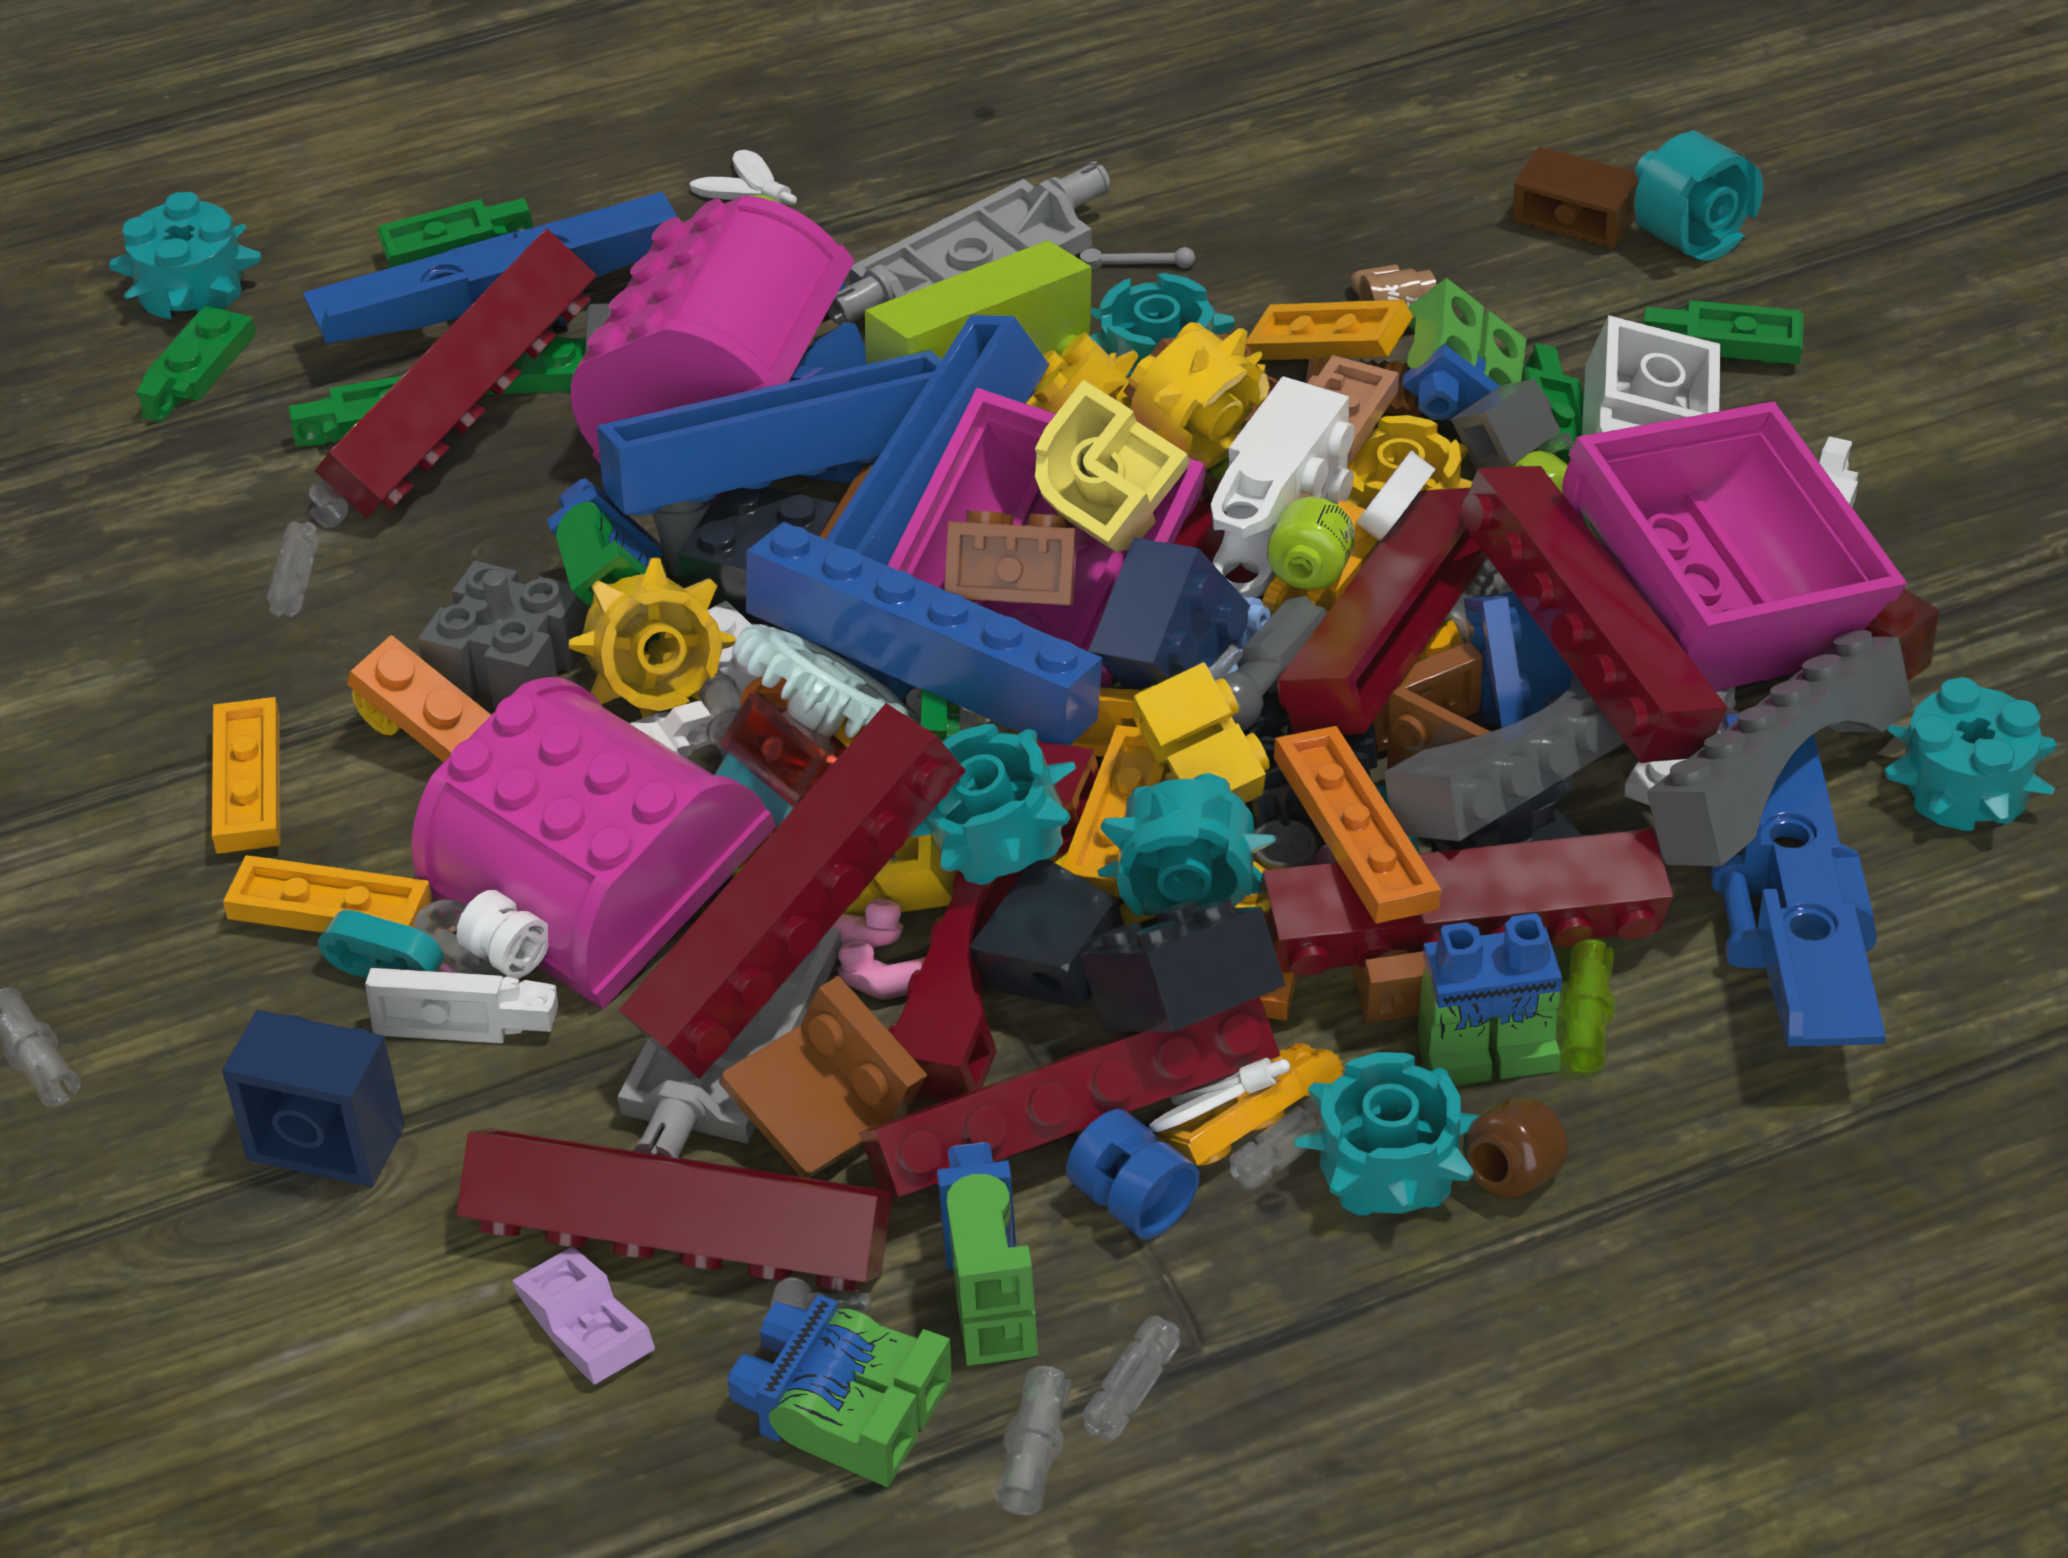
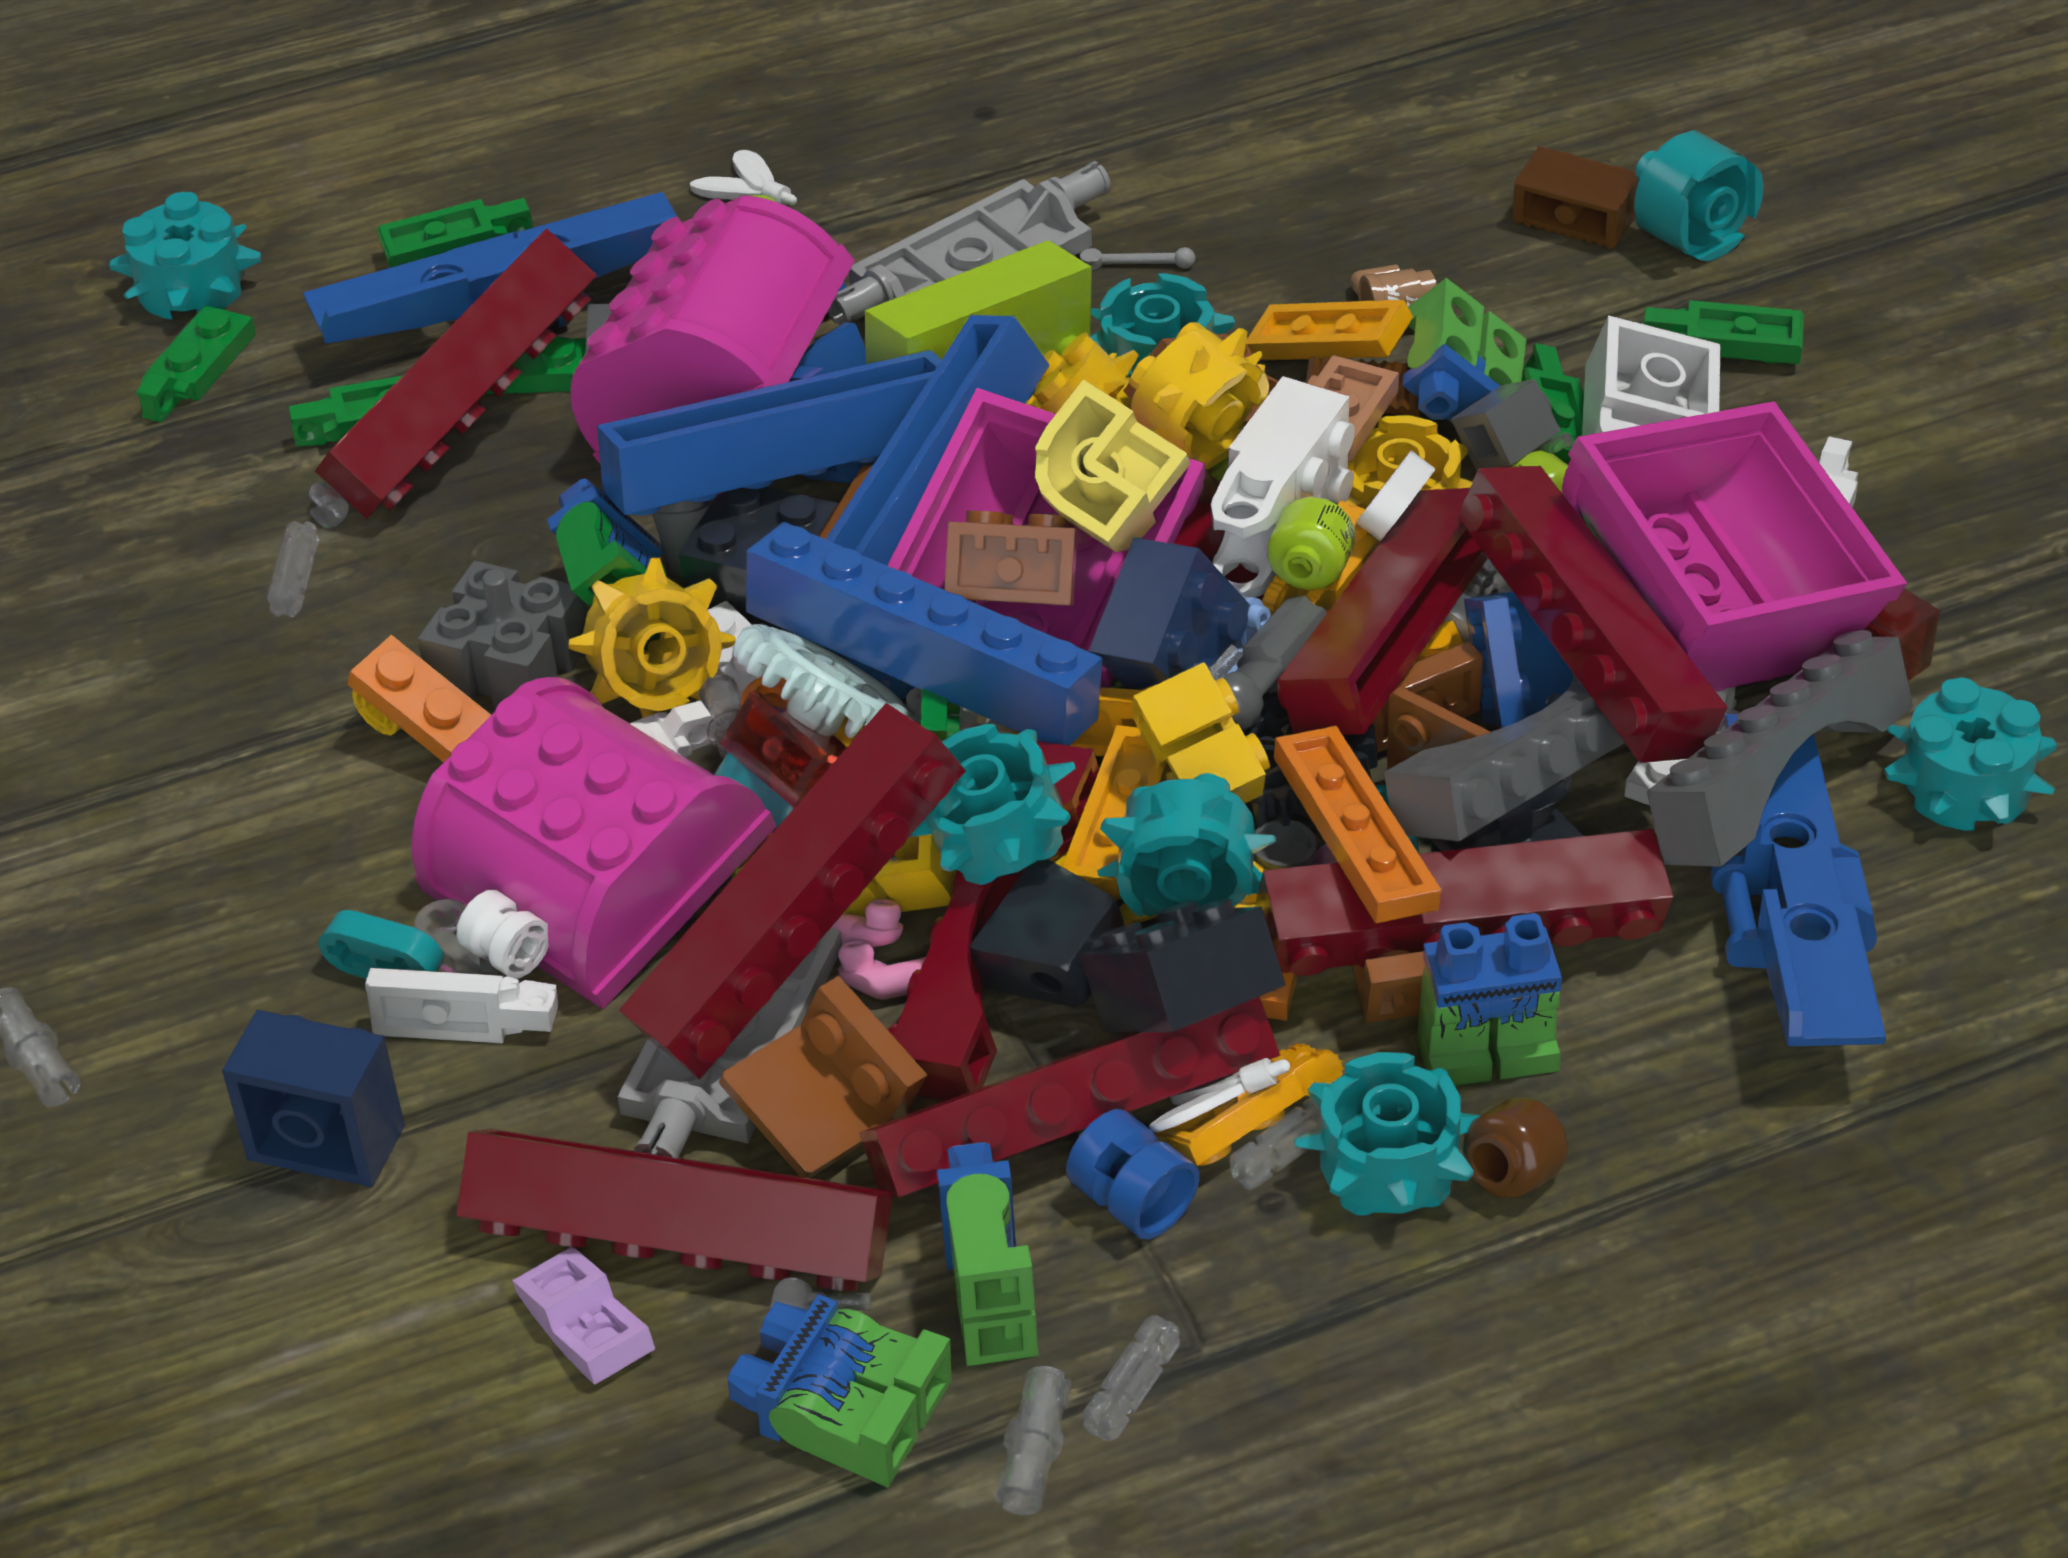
light orange plate [212,697,280,854] -> none
light orange plate [223,855,433,933] -> none
clear neon green pin [1560,940,1616,1073] -> none

